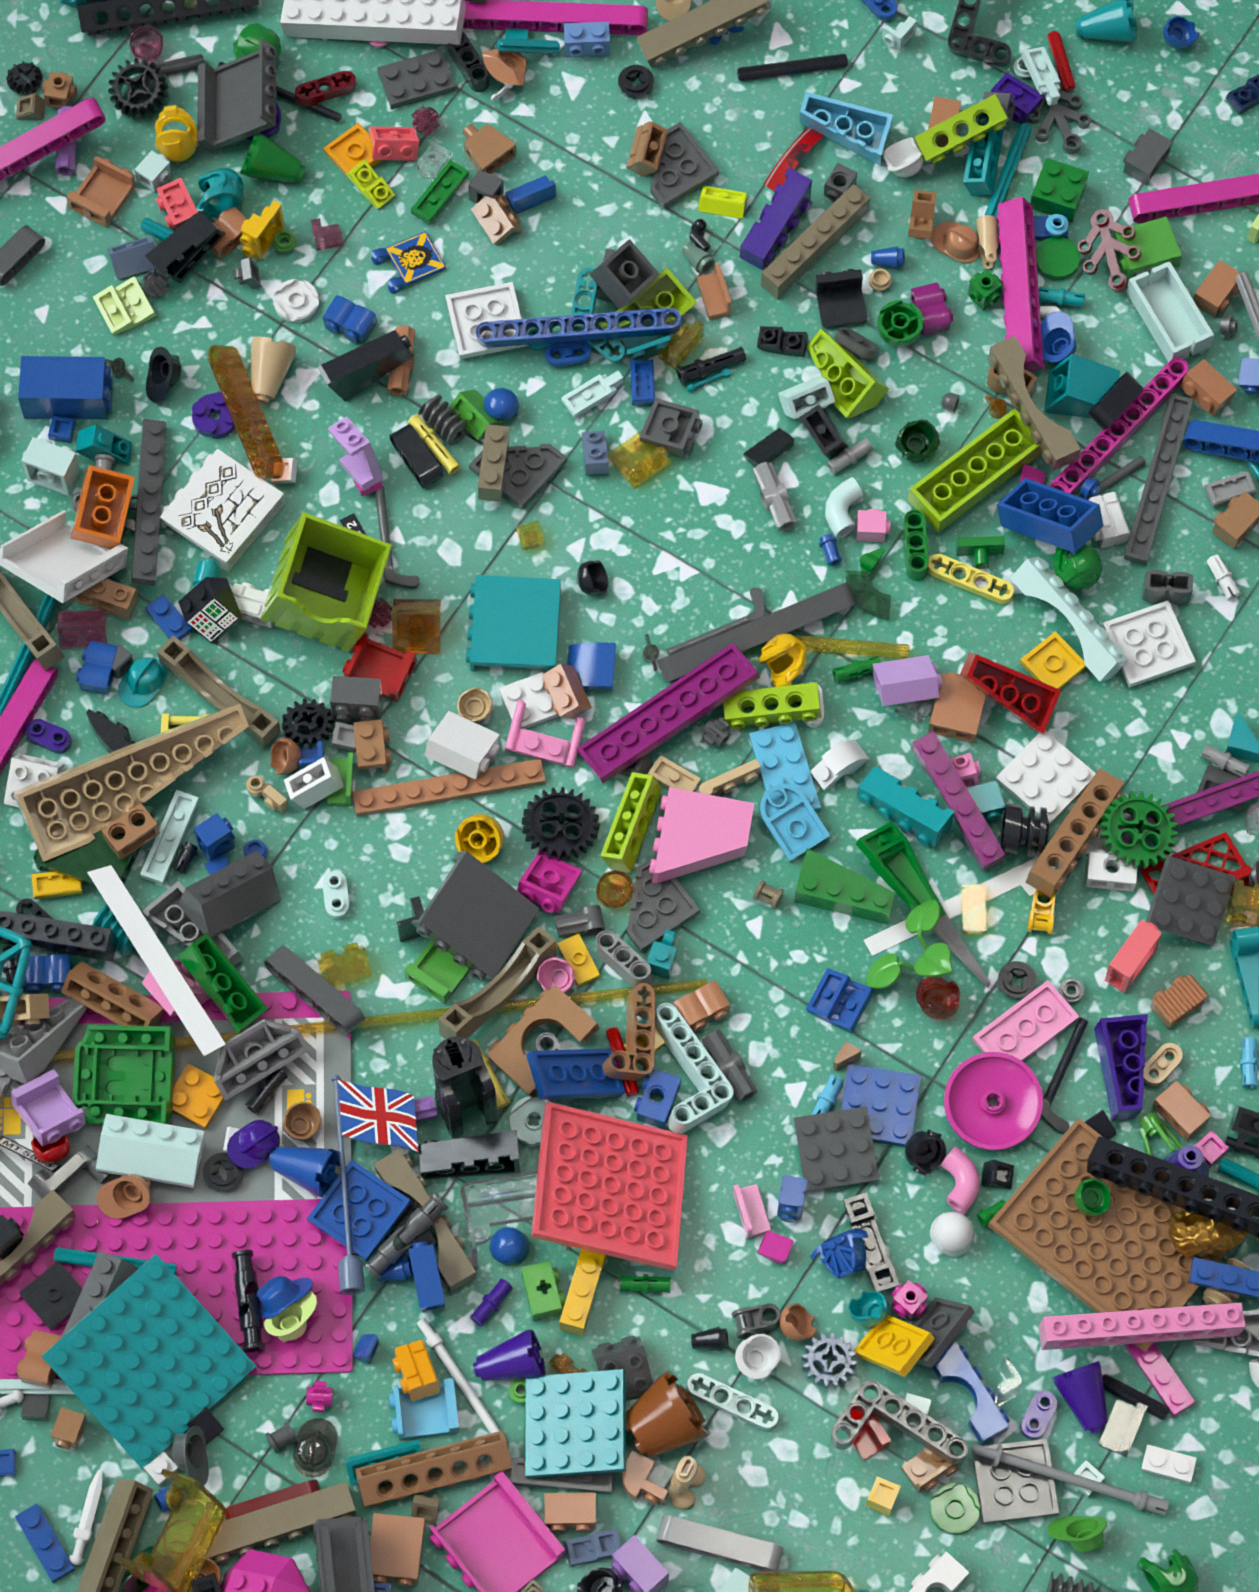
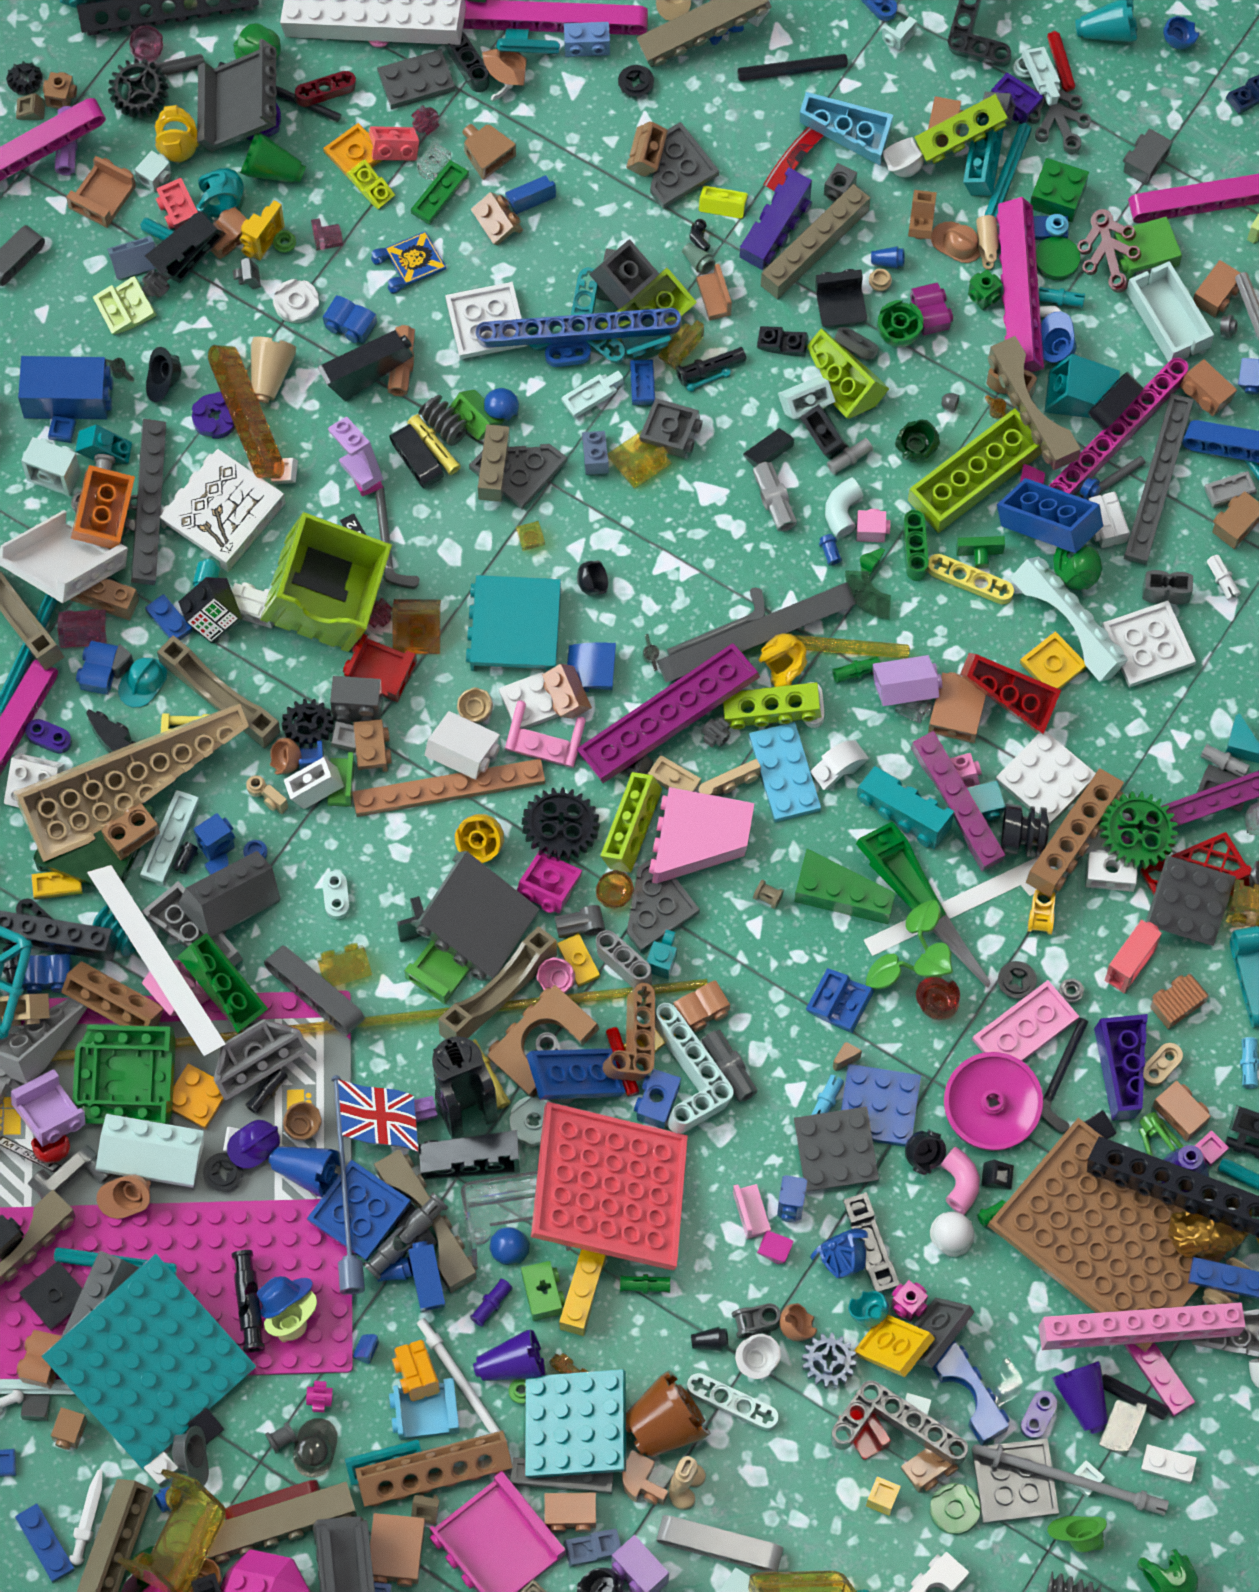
dark grey panel [468,170,504,203] -> none
dark grey bracket [591,1336,653,1400] -> none
medium azure tile [759,784,830,862] -> none
clear yellow tile [961,884,987,933] -> none
green hair [1074,1179,1111,1217] -> none

